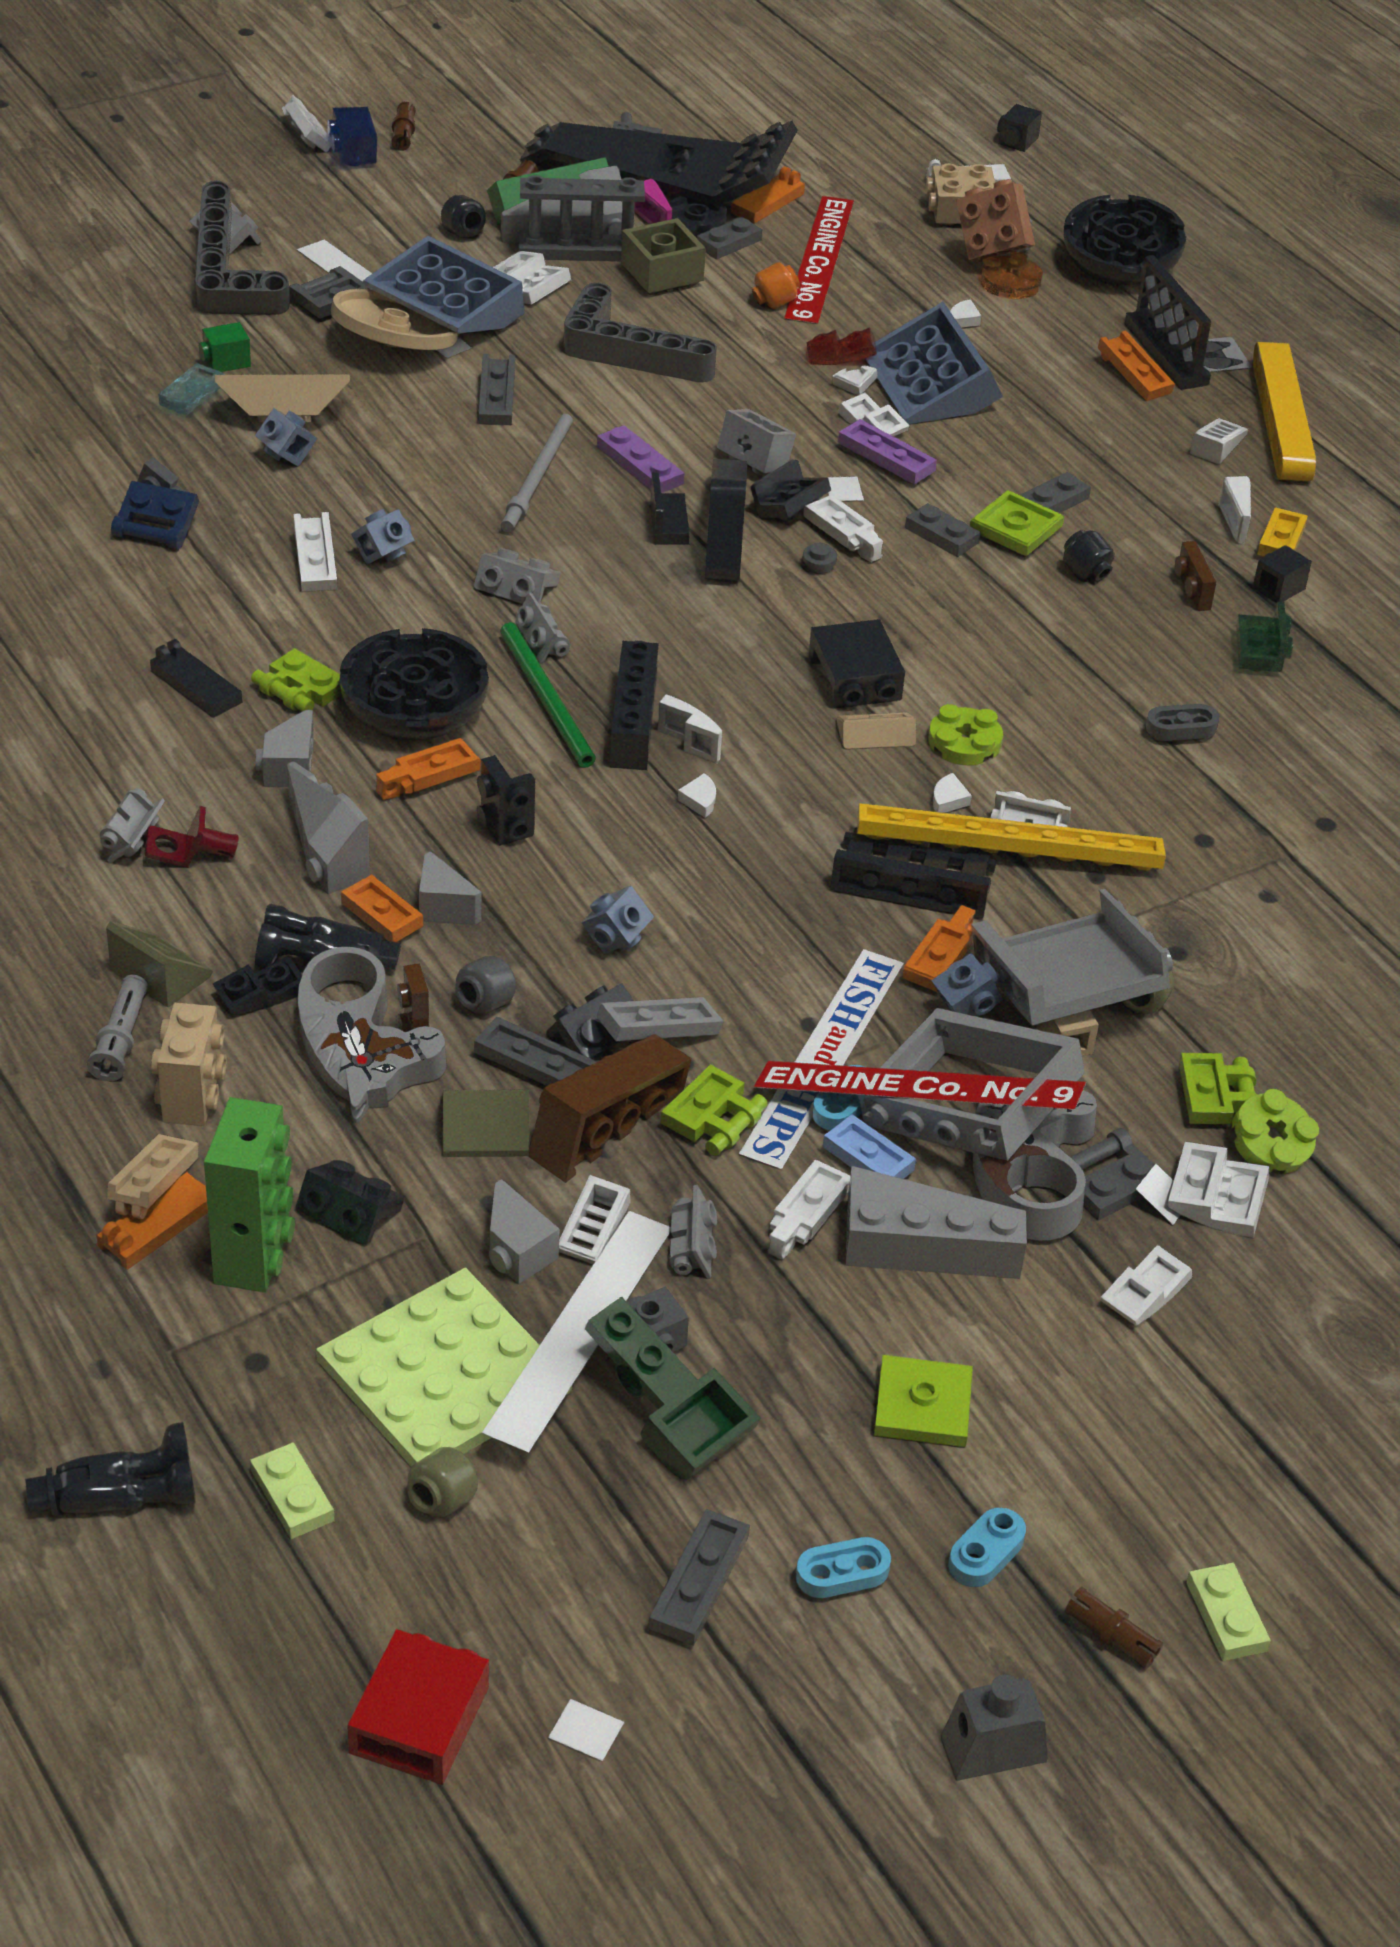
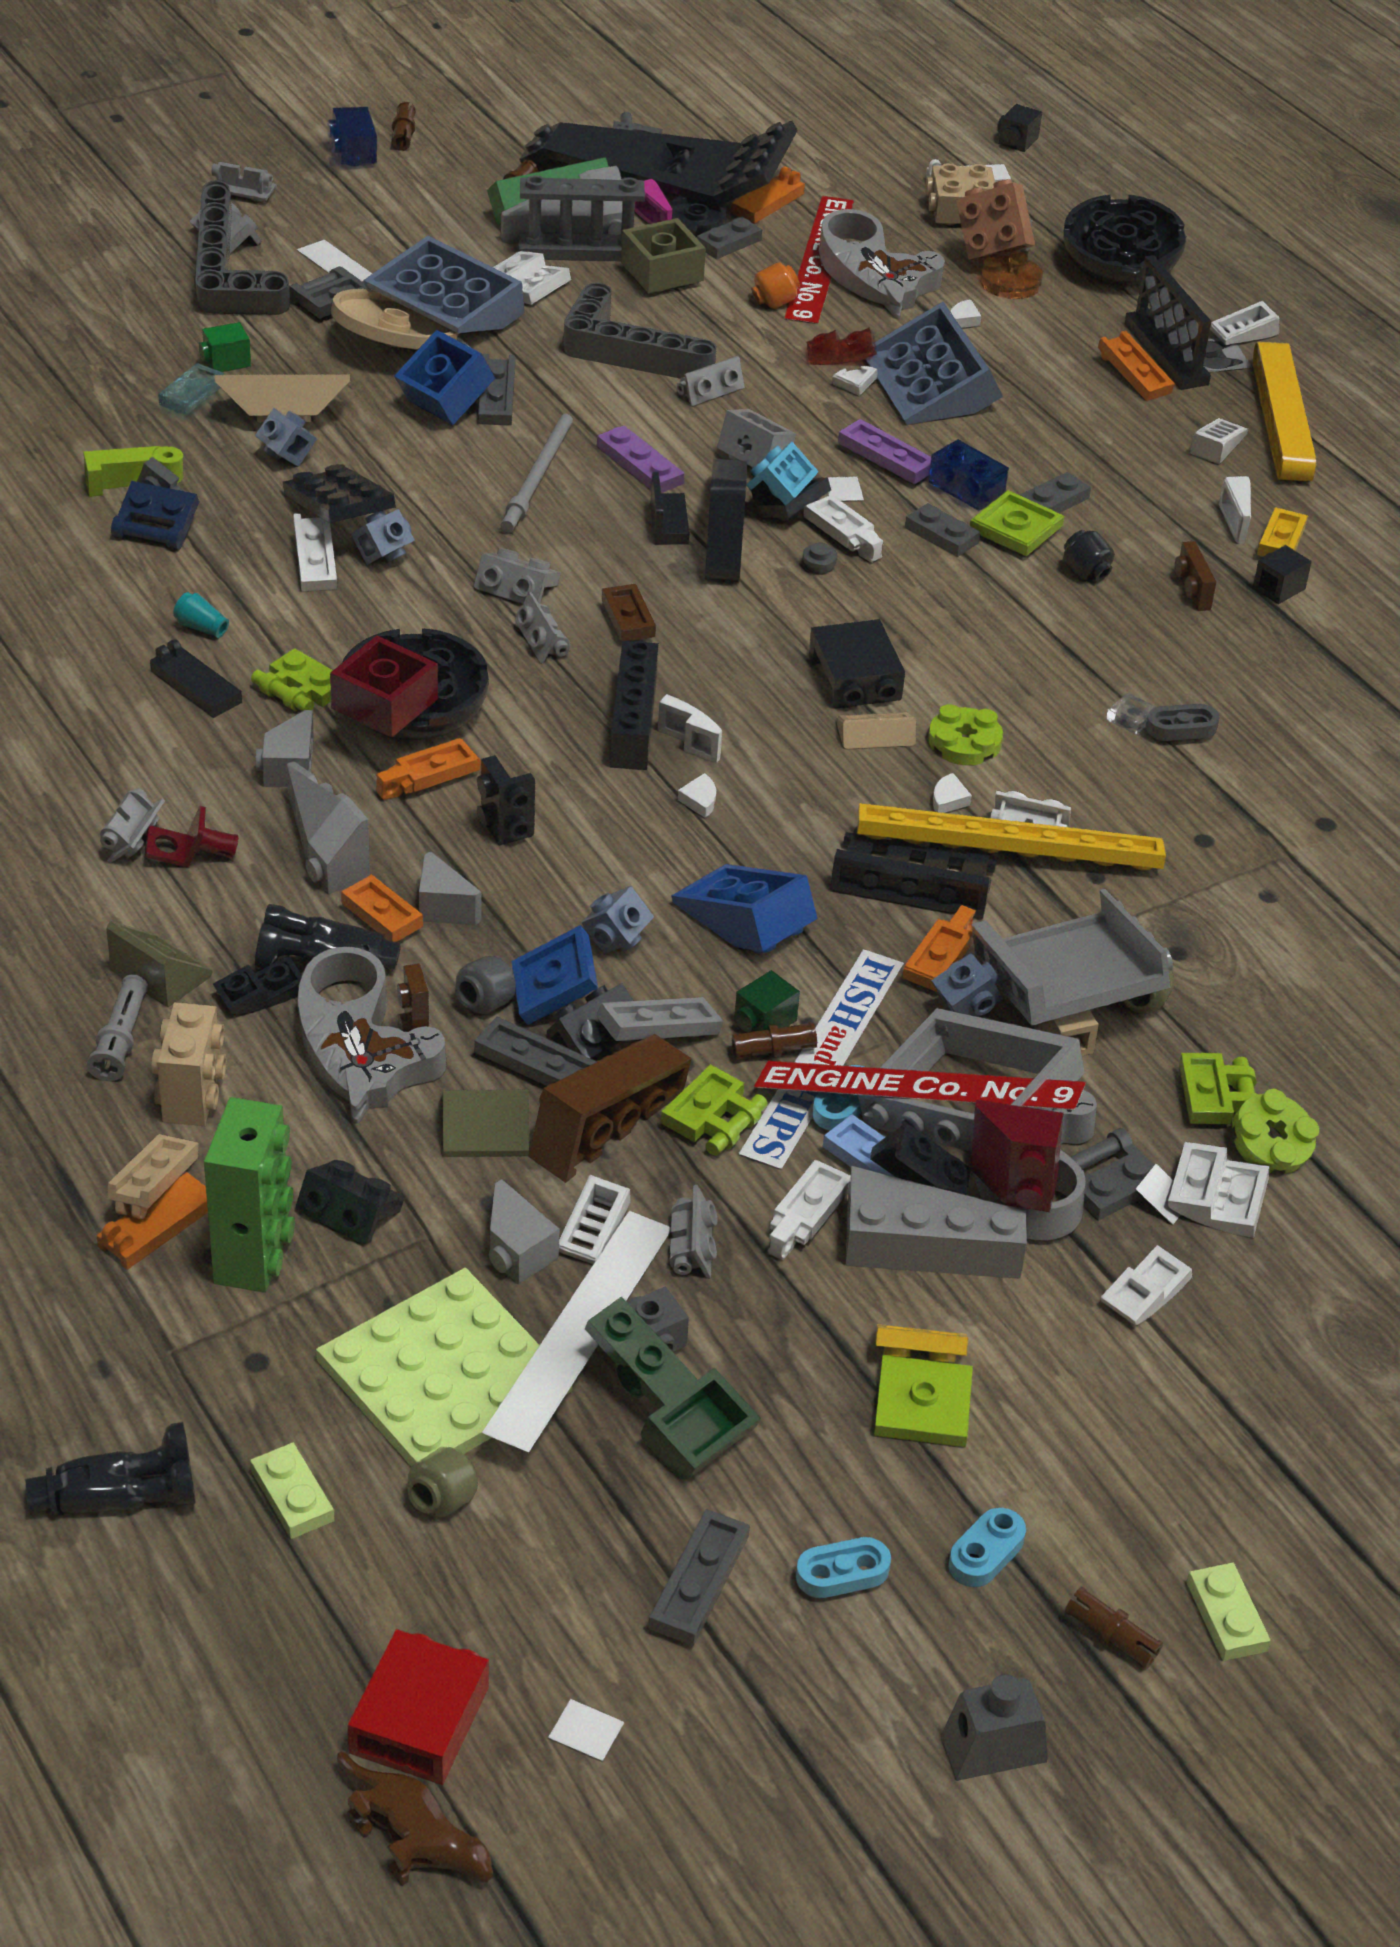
white hinge [282,95,333,153] -> none
black head [441,195,486,238] -> none
green piece [500,622,596,768] -> none
white slope [838,393,909,437] -> none
clear green bracket [1236,602,1293,672] -> none
none -> lime leg [83,446,184,497]
none -> teal cone [173,592,229,638]
none -> light grey hinge [211,162,277,201]
none -> black plate [282,464,396,523]
none -> dark red brick [330,635,438,737]
none -> reddish brown animal [337,1751,493,1886]
none -> blue brick [394,330,495,425]
none -> blue plate [511,925,598,1024]
none -> reddish brown plate [602,584,656,642]
none -> blue slope [671,864,818,953]
none -> light grey hinge [676,356,745,406]
none -> reddish brown pin [731,1022,818,1060]
none -> dark green brick [734,970,800,1032]
none -> medium azure bracket [746,442,819,506]
none -> light grey animal [819,209,945,319]
none -> black bracket [870,1122,971,1195]
none -> yellow plate [875,1324,968,1362]
none -> clear blue brick [928,439,1009,511]
none -> dark red slope [971,1100,1064,1212]
none -> clear tile [1106,693,1156,735]
none -> white slope [1210,301,1279,345]

